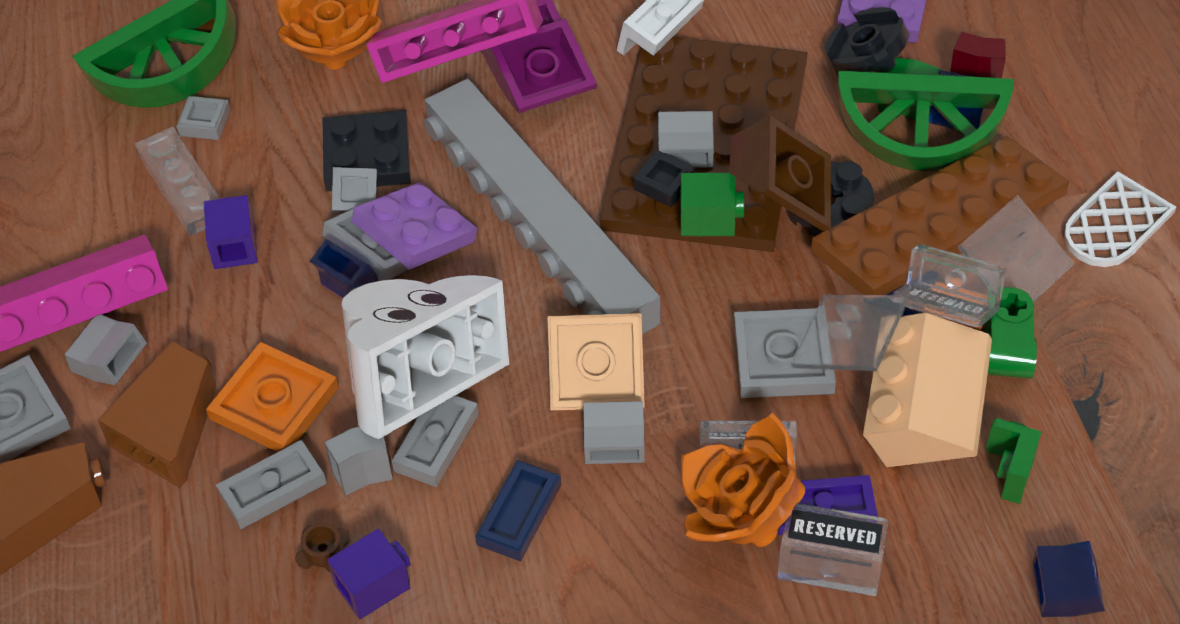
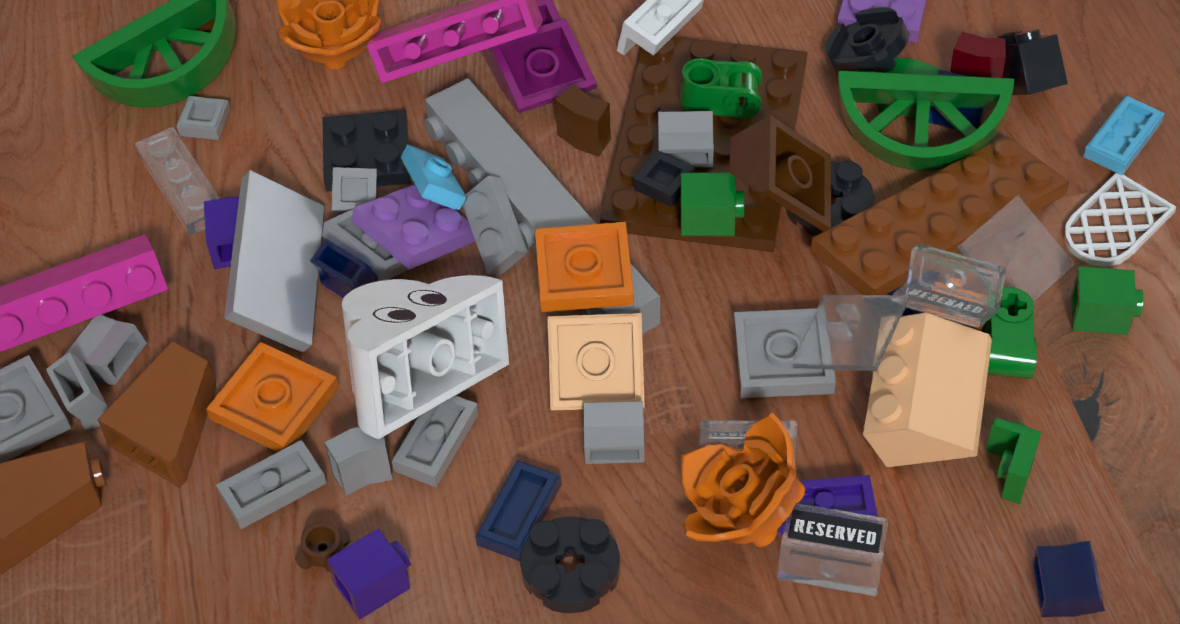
none -> light grey piece [46,352,108,433]
none -> light grey tile [224,170,324,353]
none -> medium azure plate [401,144,466,210]
none -> light grey plate [462,176,529,276]
none -> black plate [520,516,620,613]
none -> orange plate [535,222,634,312]
none -> reddish brown piece [555,85,611,157]
none -> green piece [680,58,762,119]
none -> black slope [997,29,1068,95]
none -> green brick [1071,266,1143,335]
none -> medium azure plate [1083,96,1165,175]

